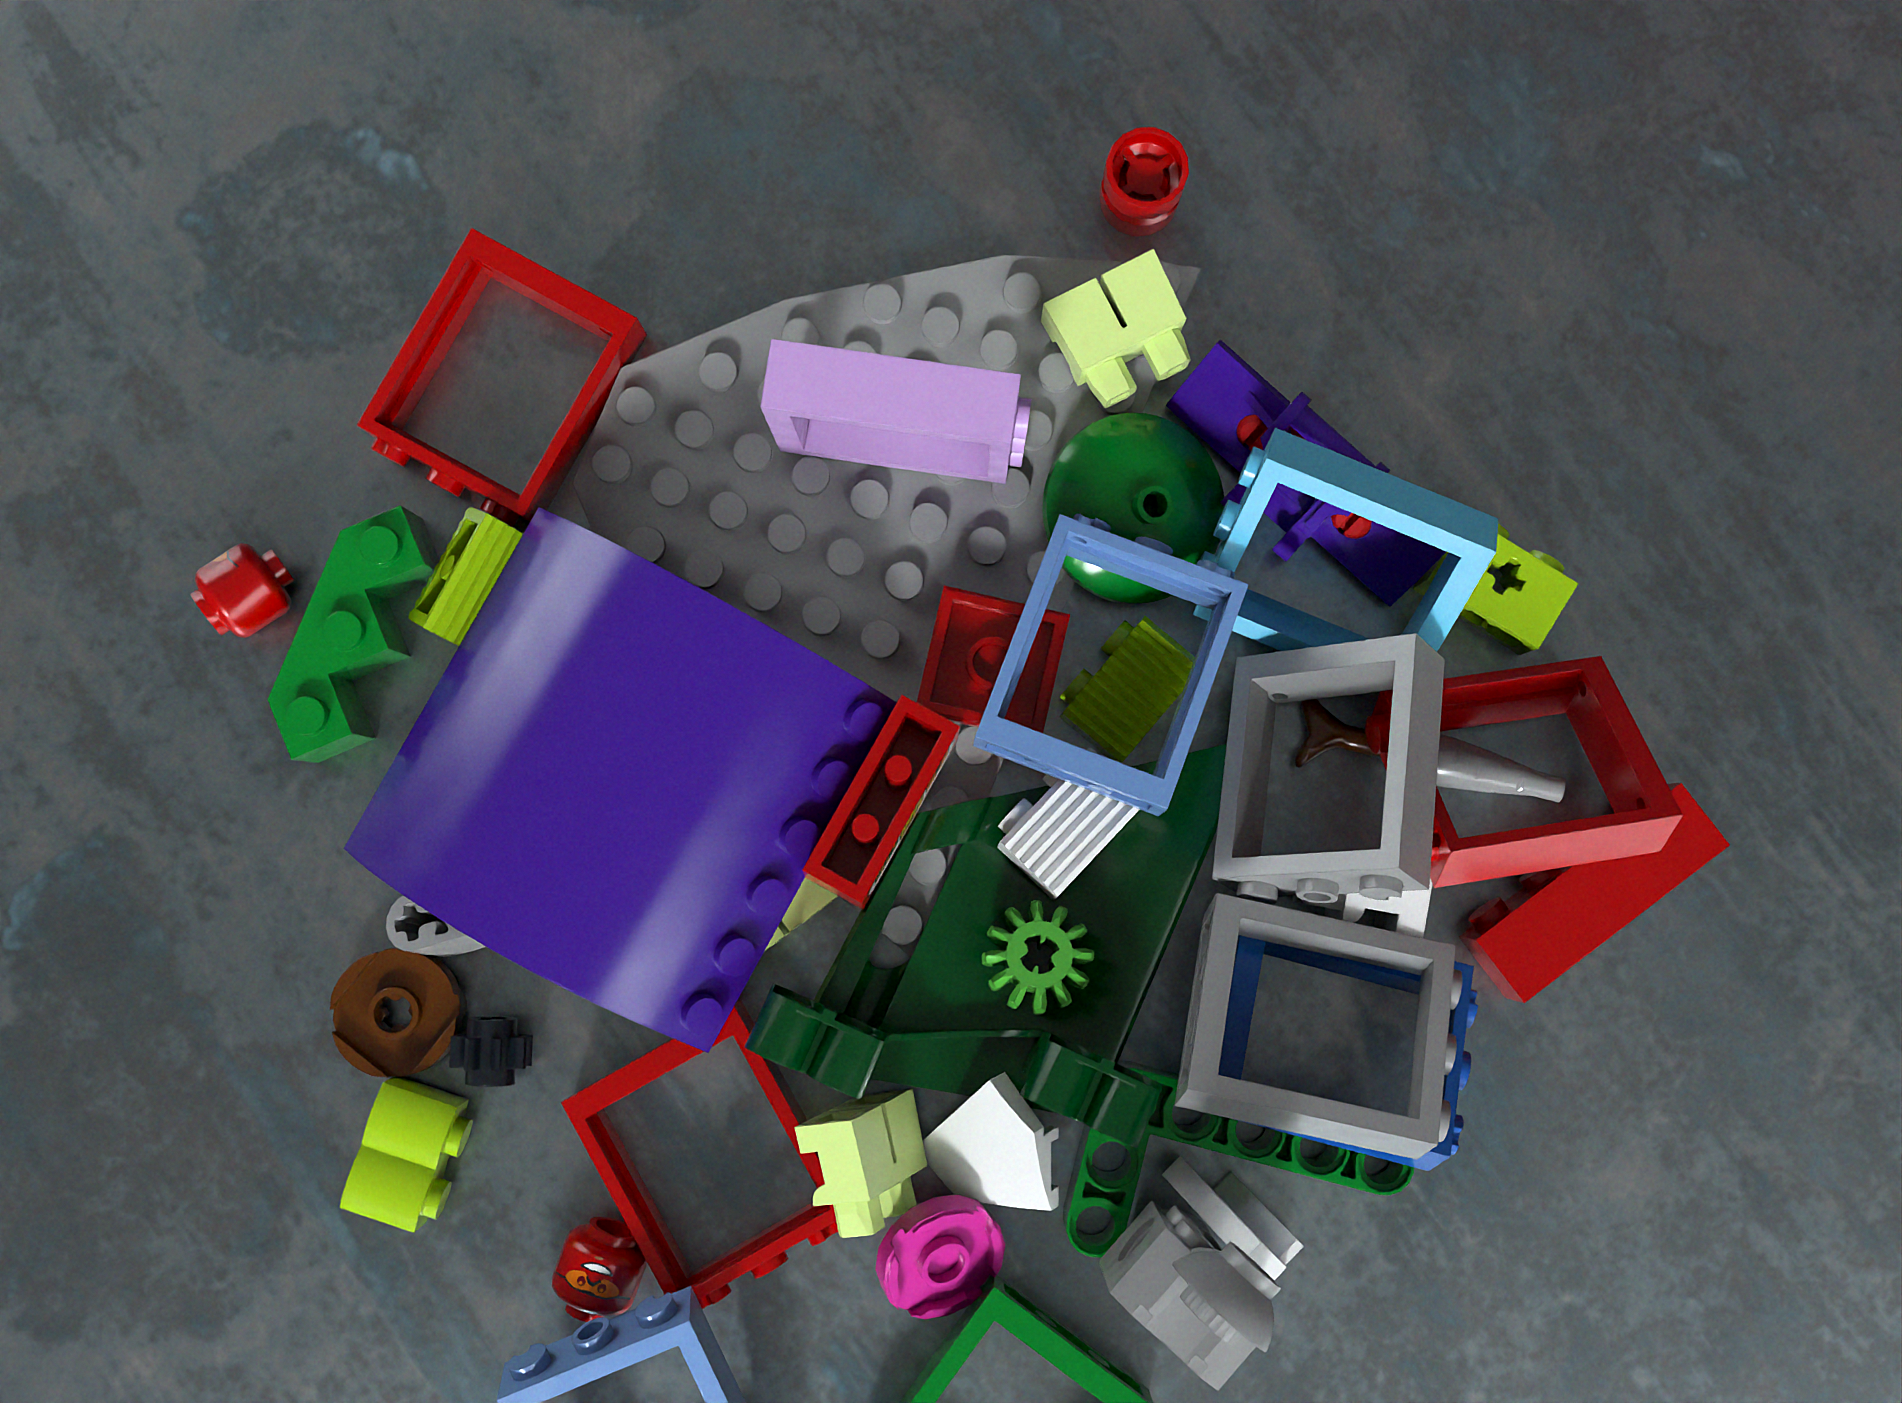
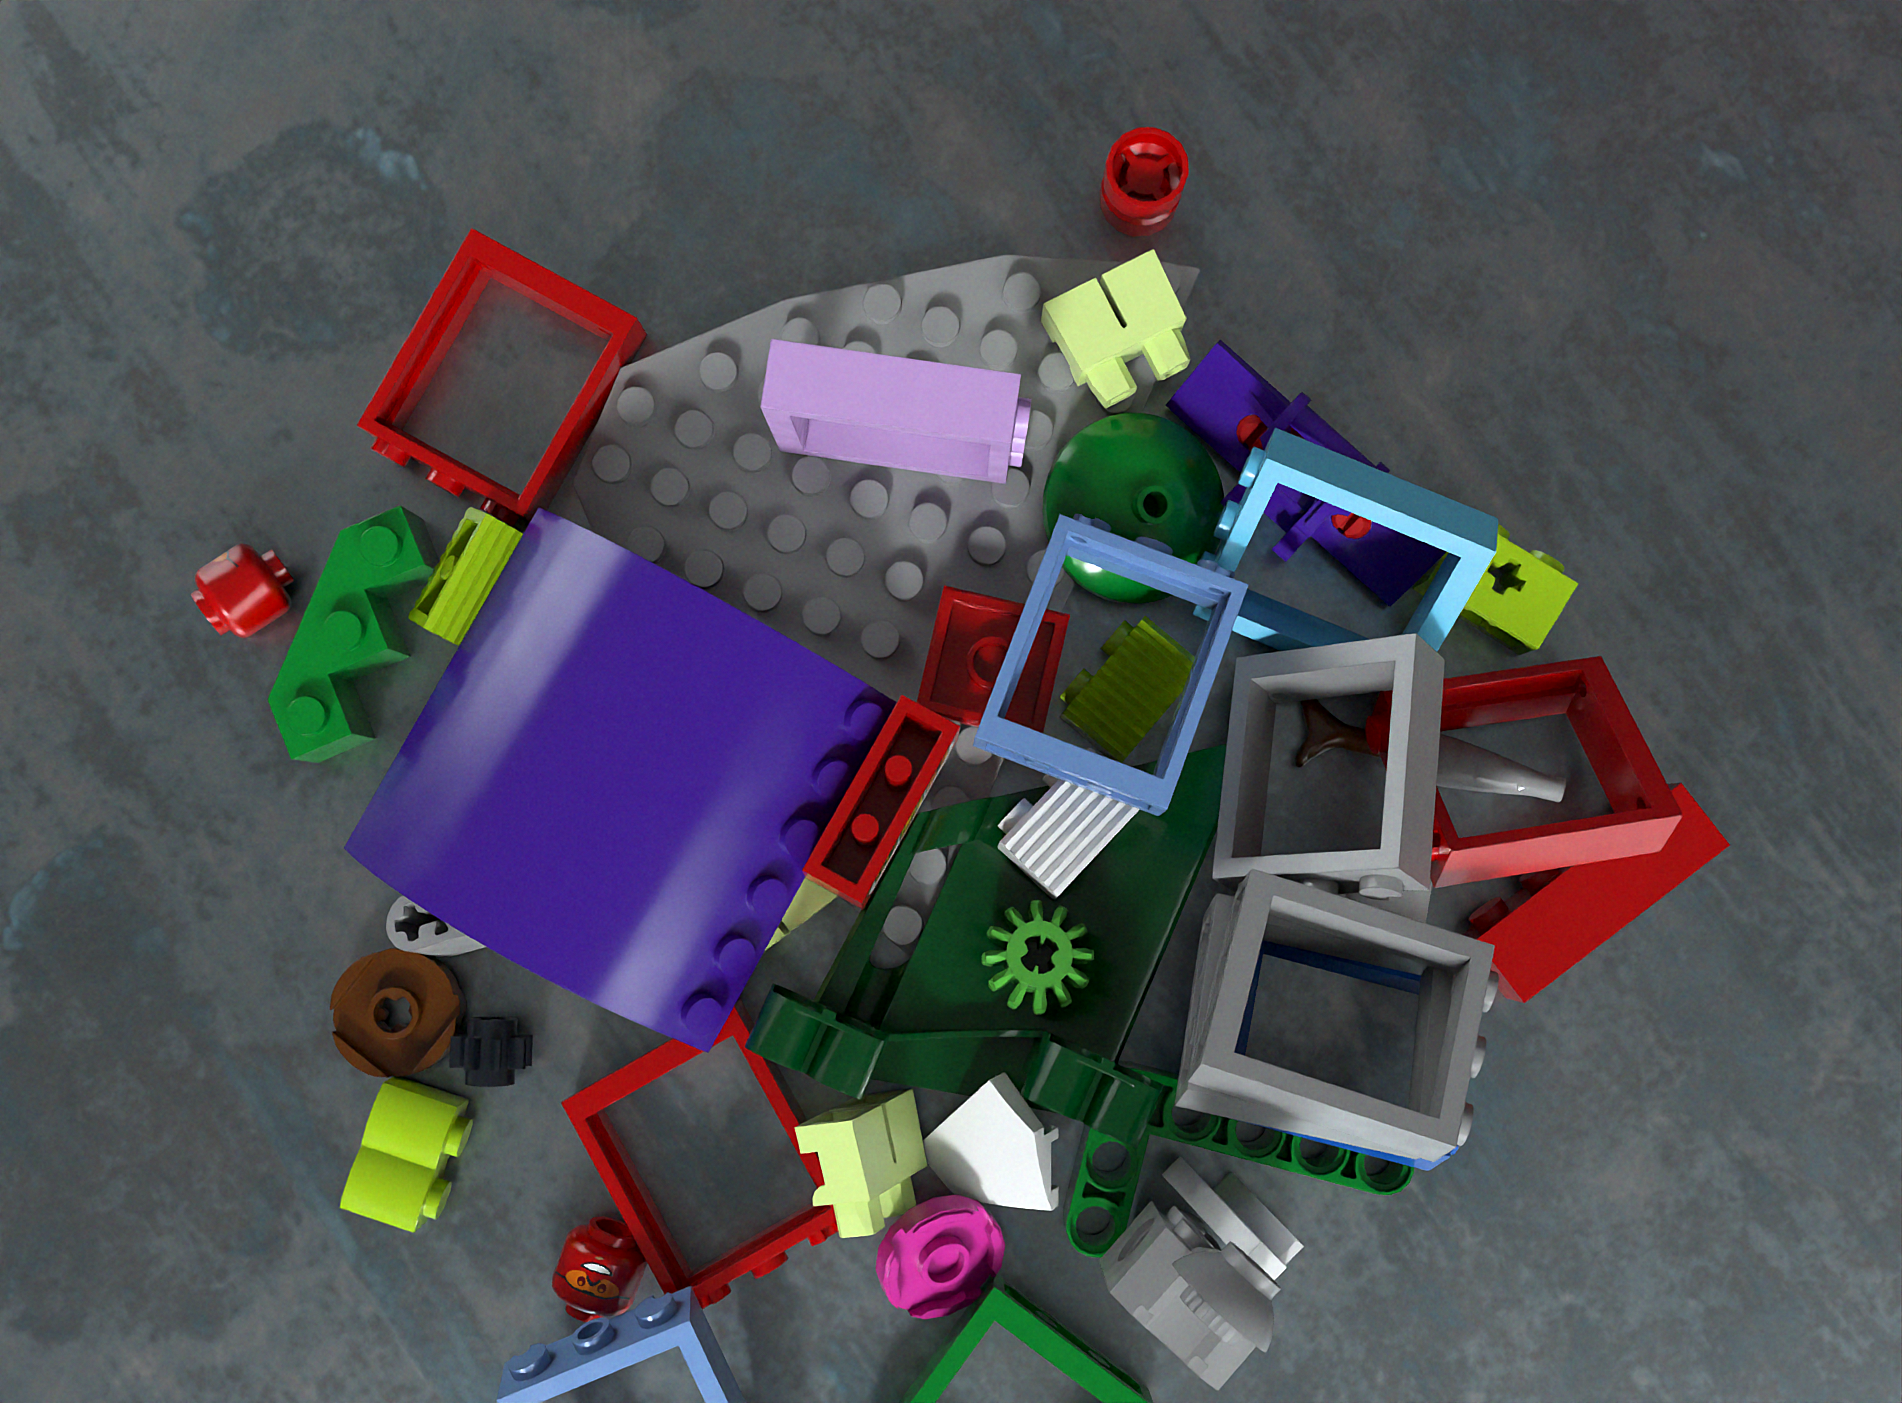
none -> light grey window [1187,868,1499,1162]

